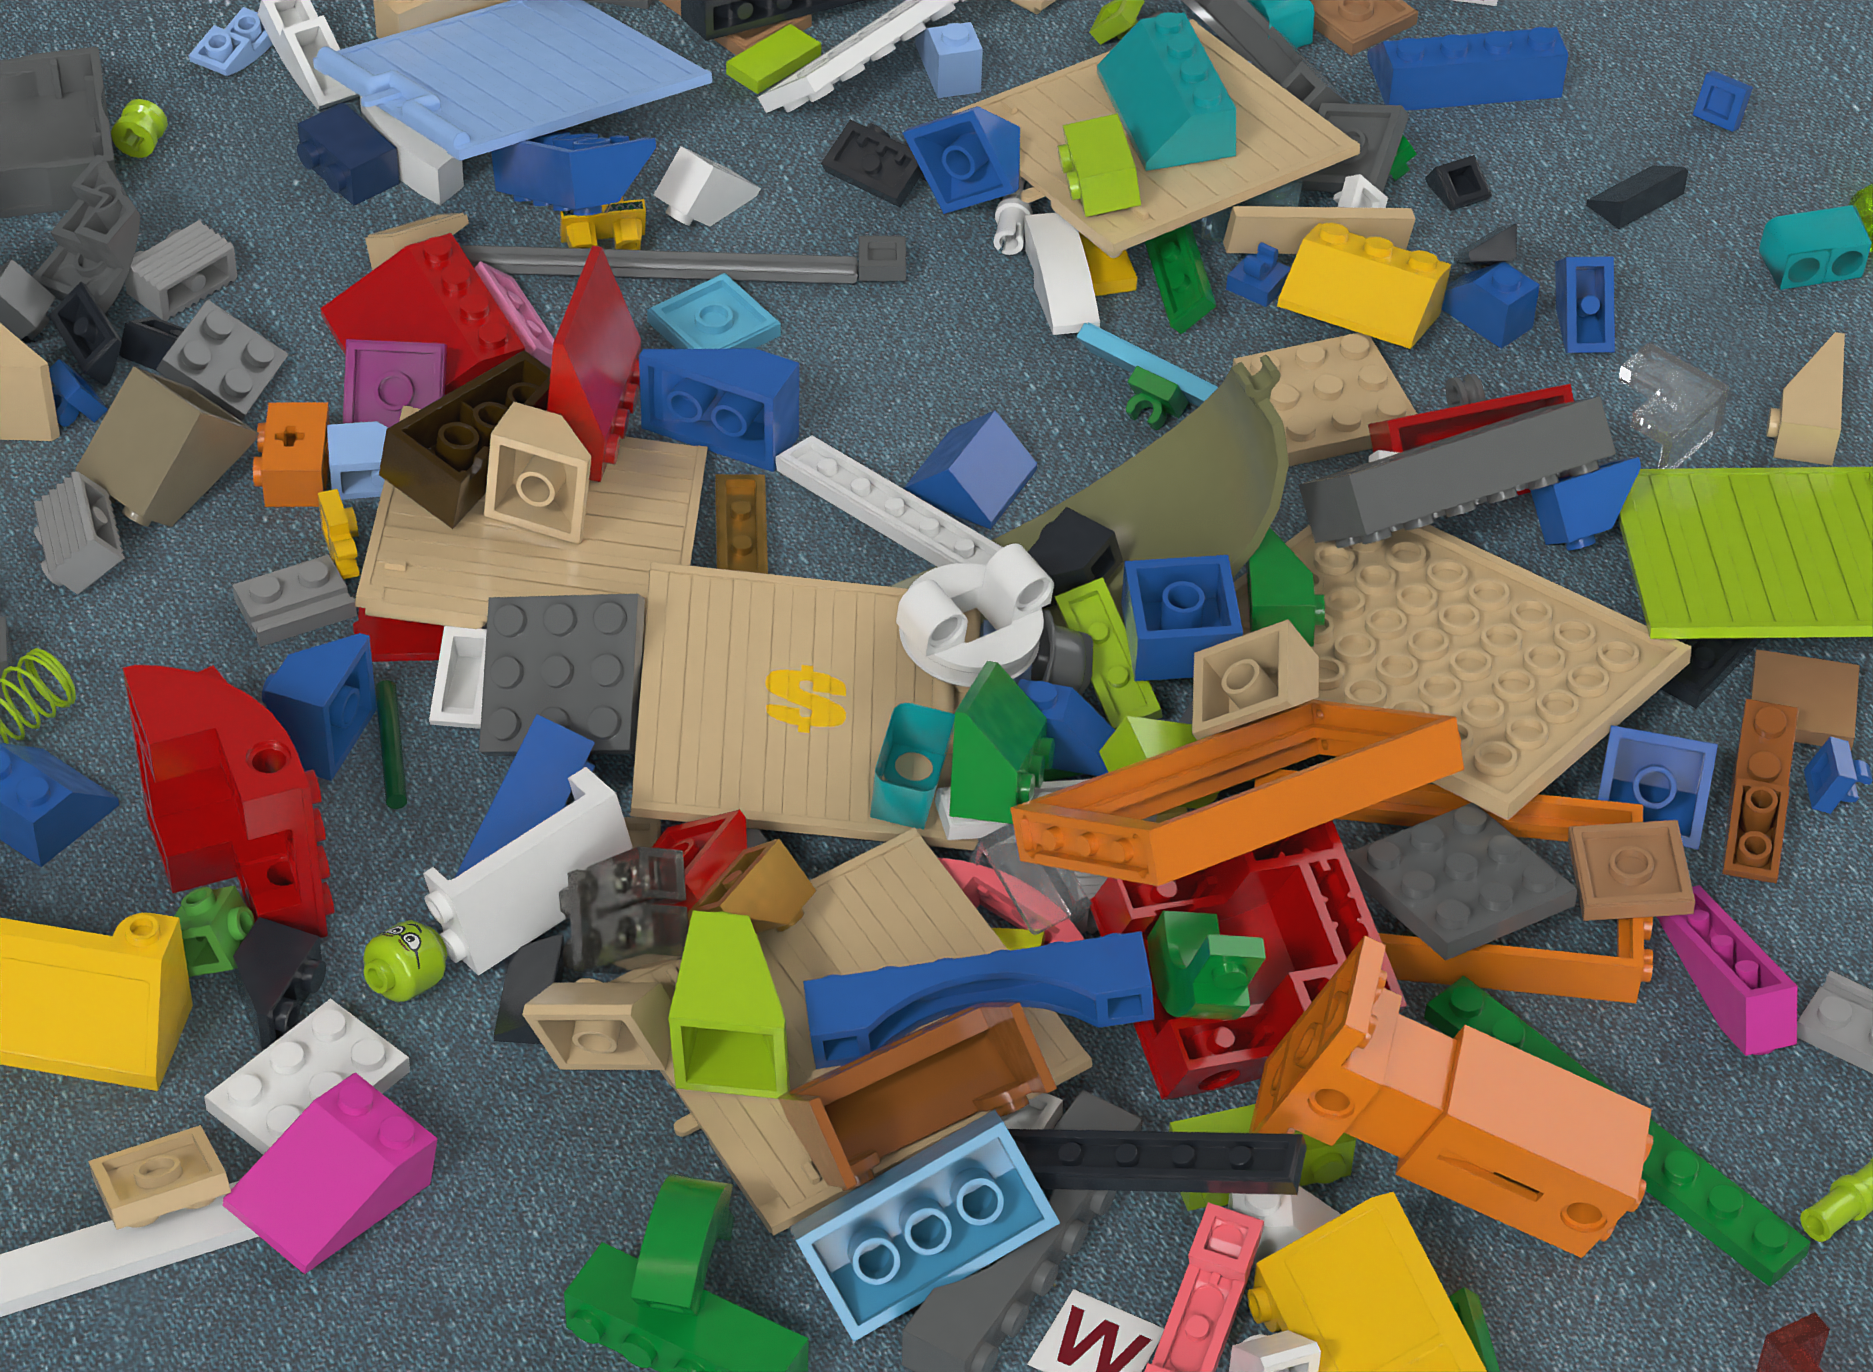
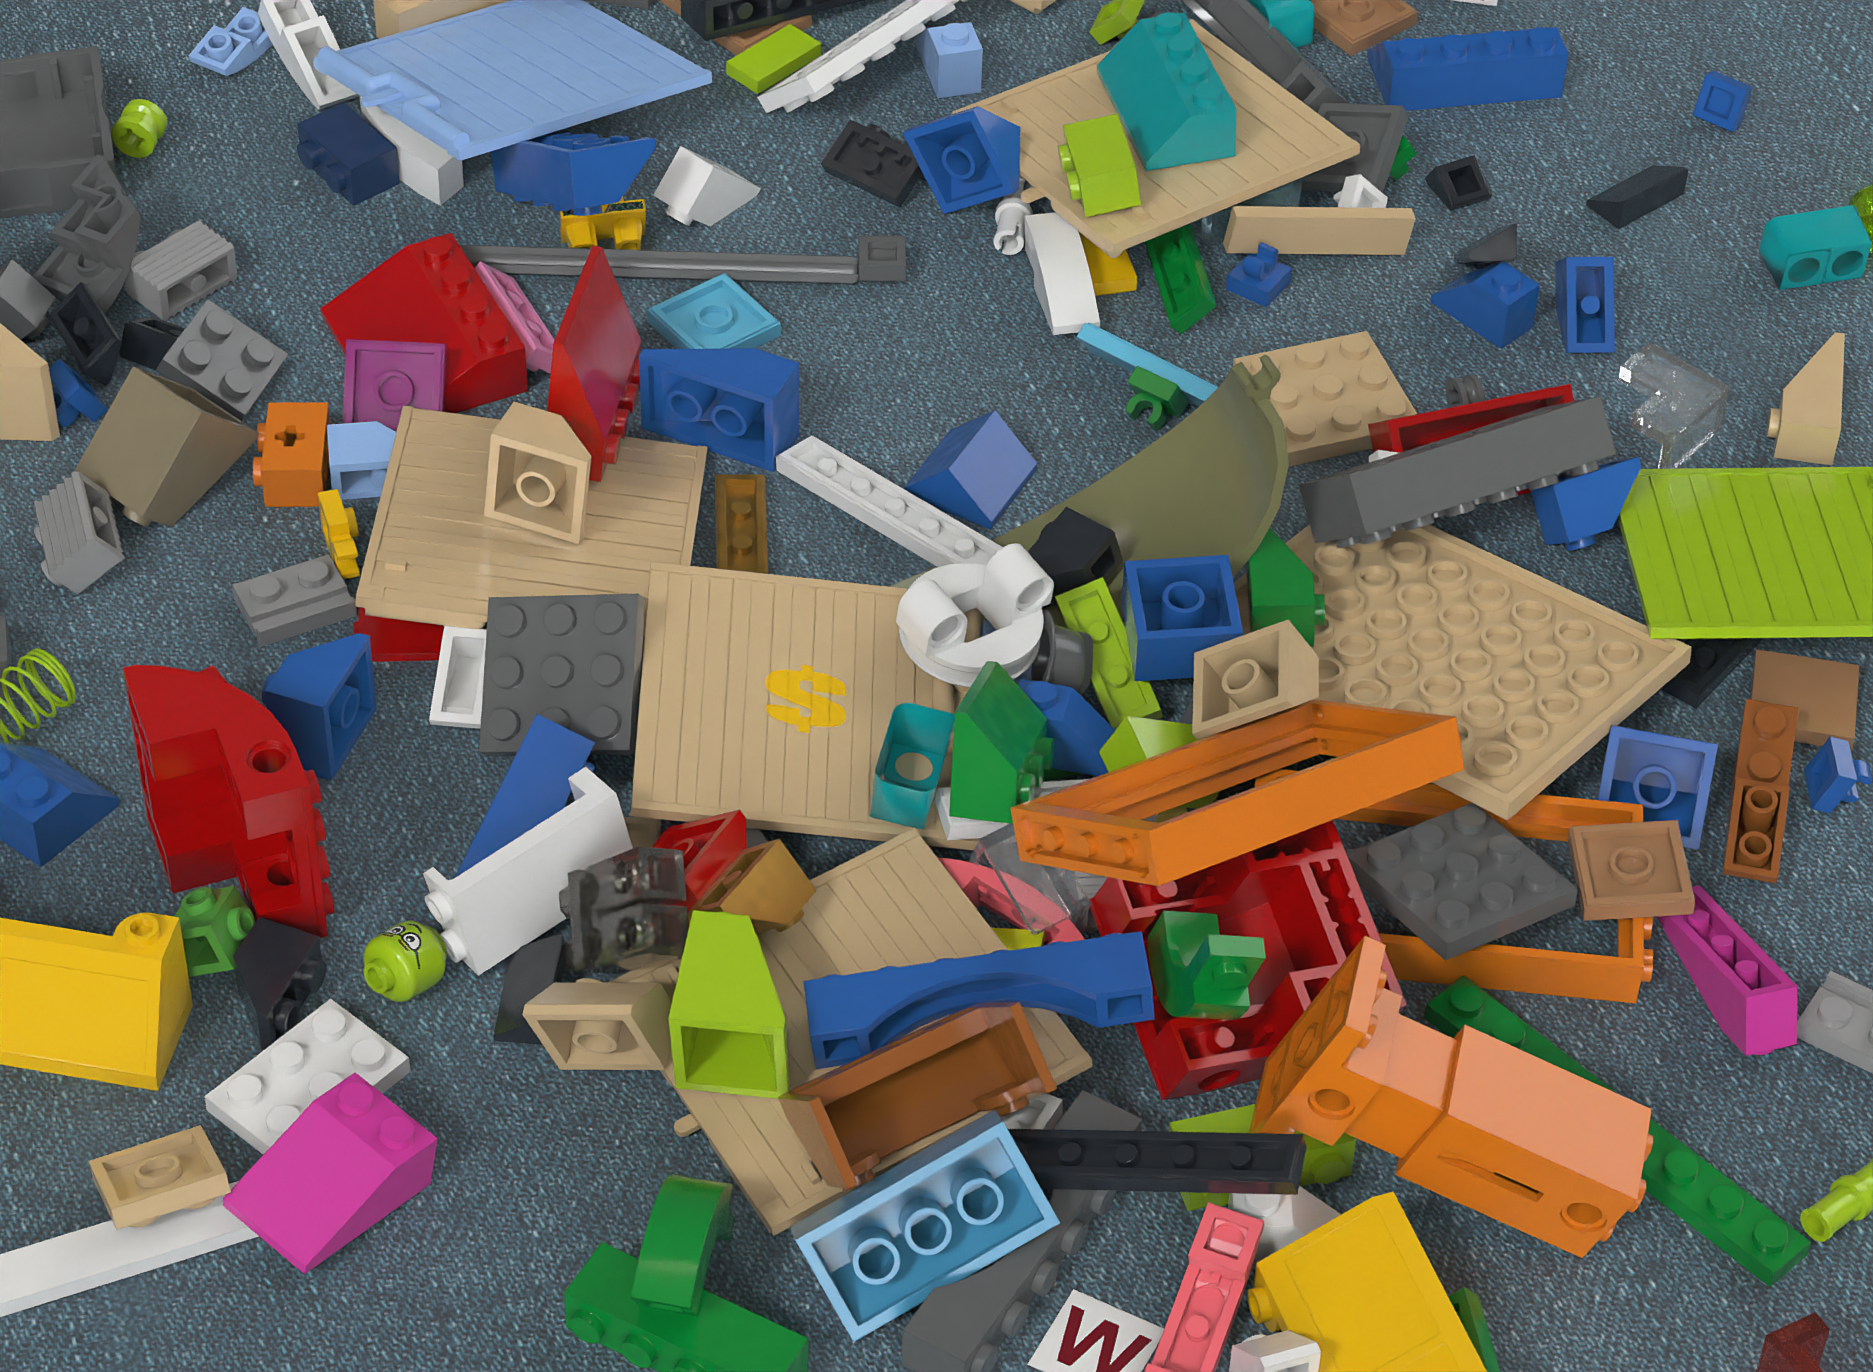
tan slope [365,213,469,270] -> none
dark green bar [375,680,407,809] -> none
dark brown wedge [379,350,551,529] -> none
yellow slope [1277,223,1452,349] -> none

